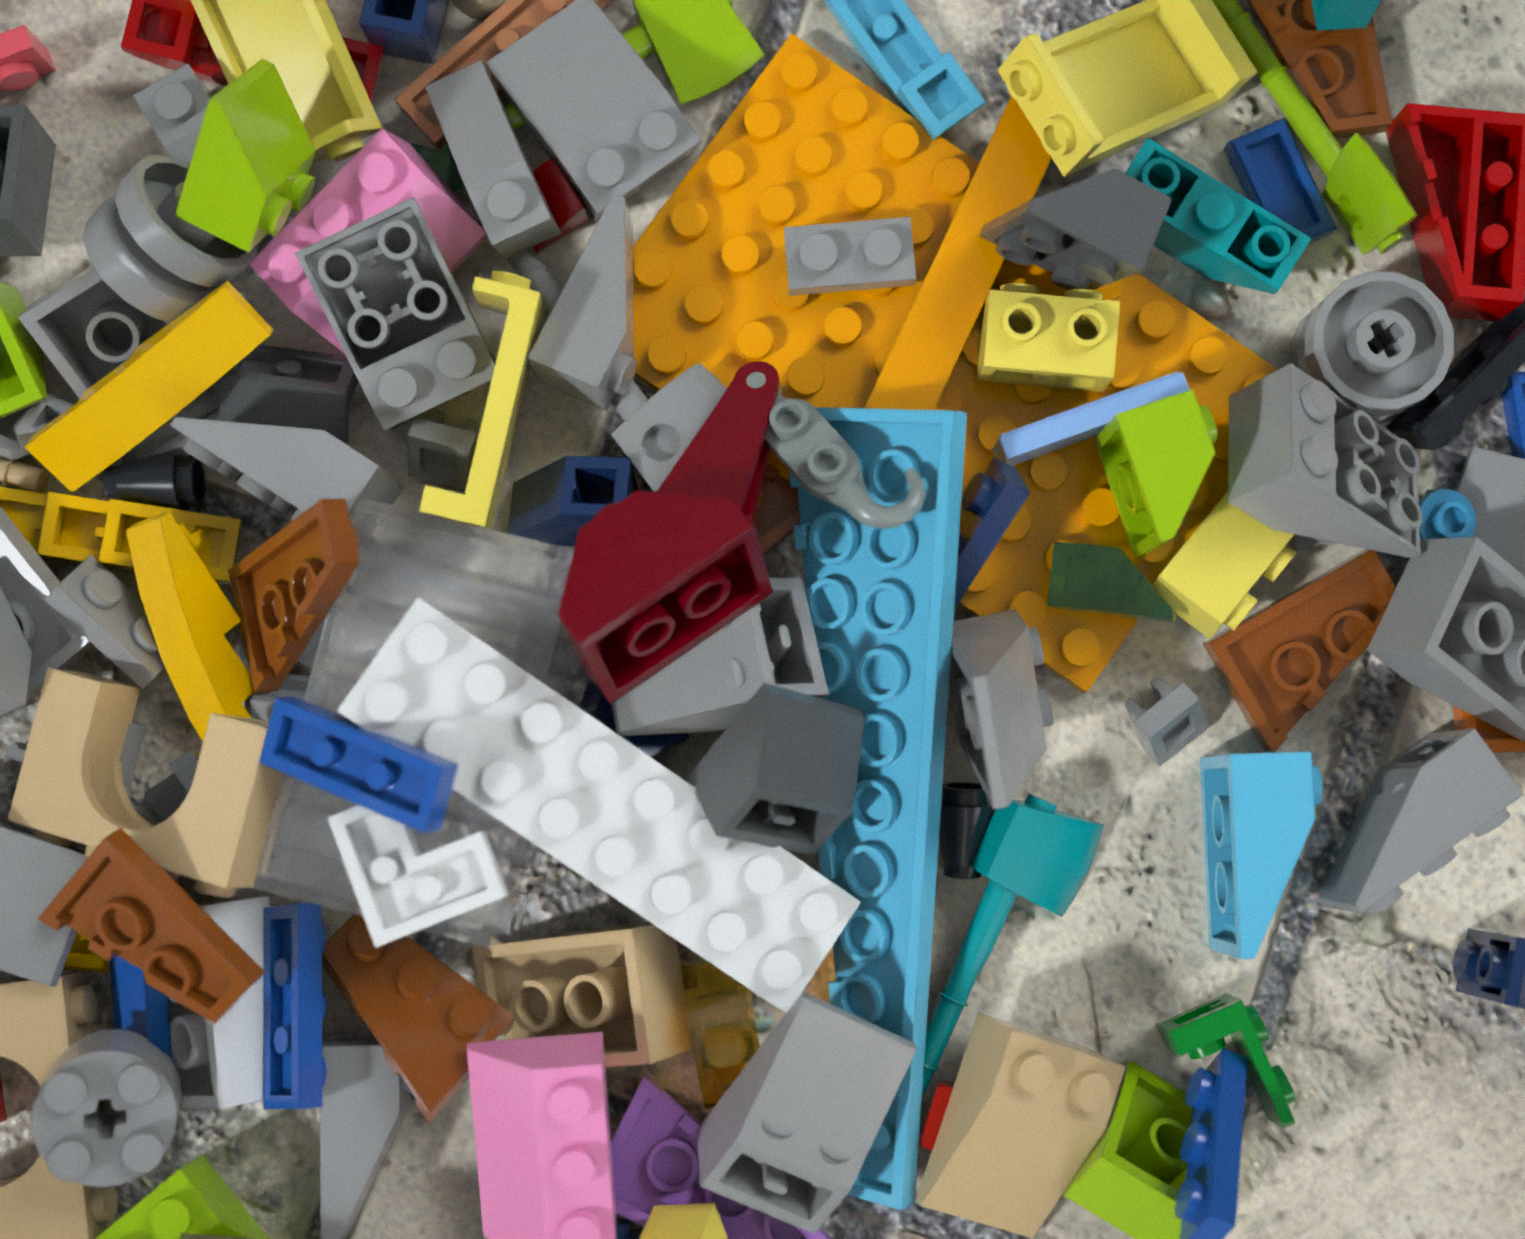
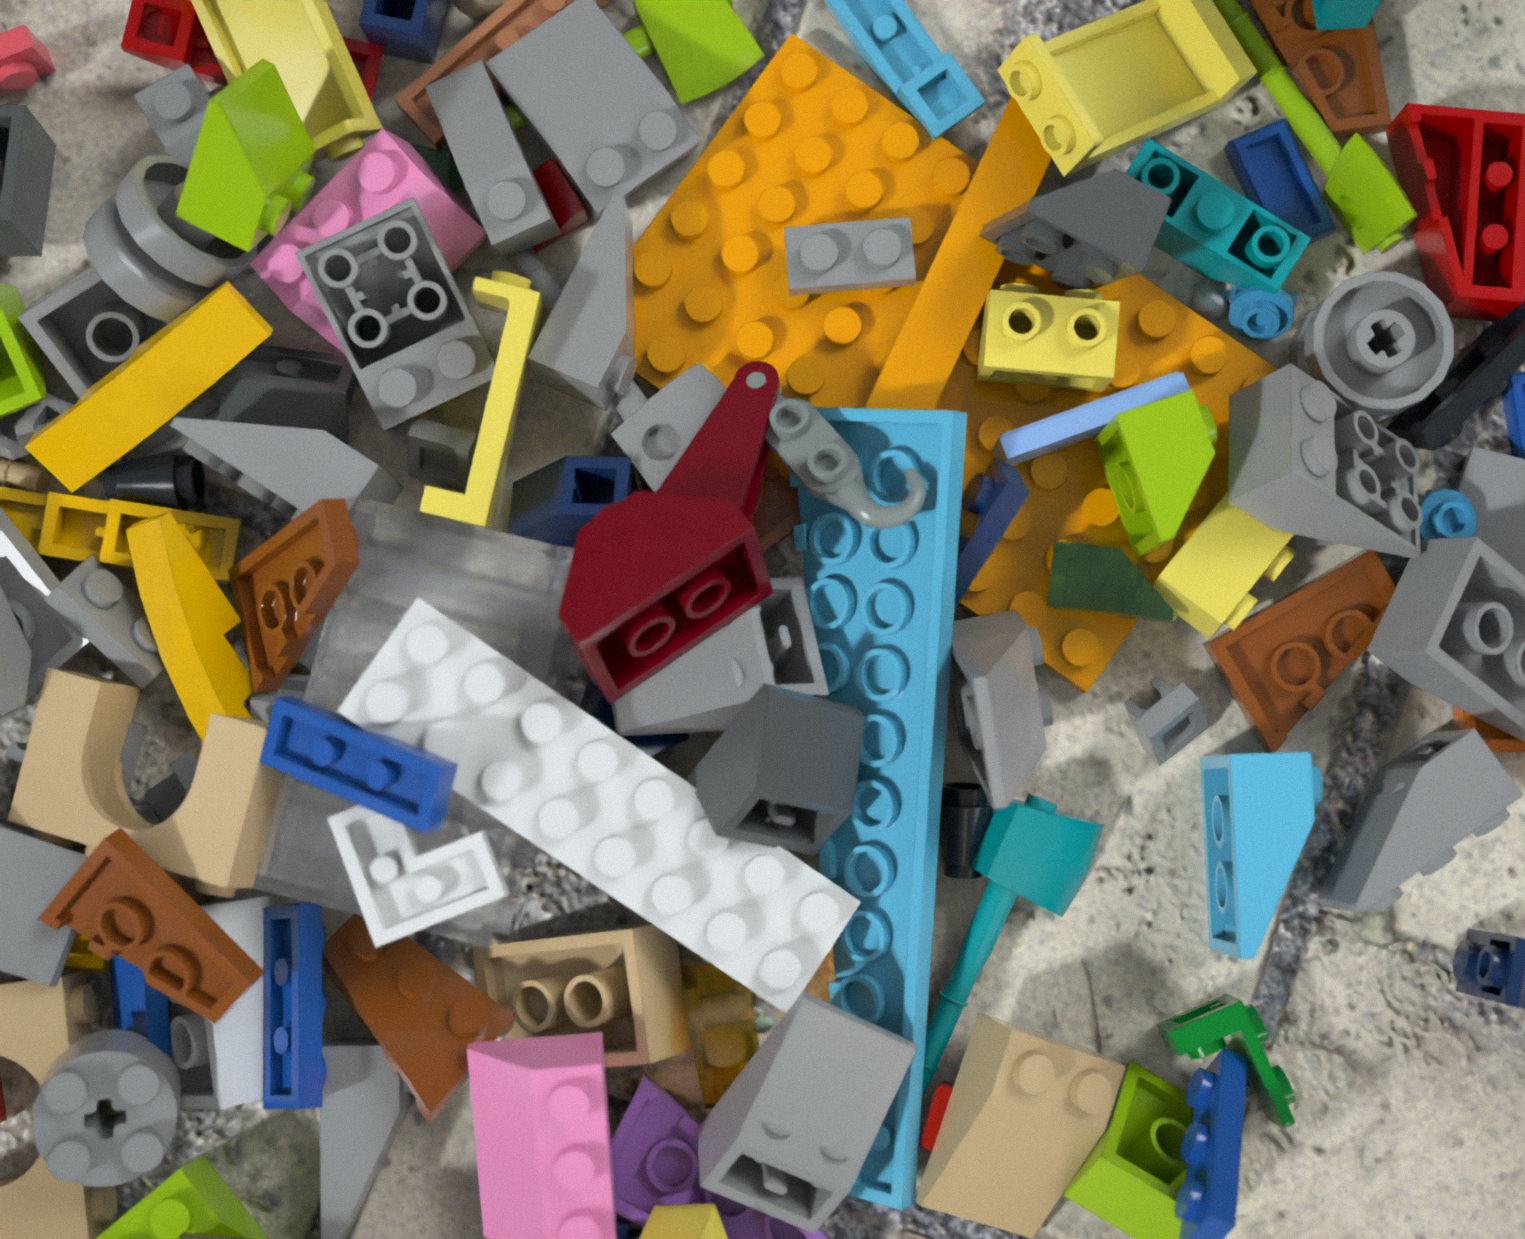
none -> dark azure plate [1228,284,1298,340]

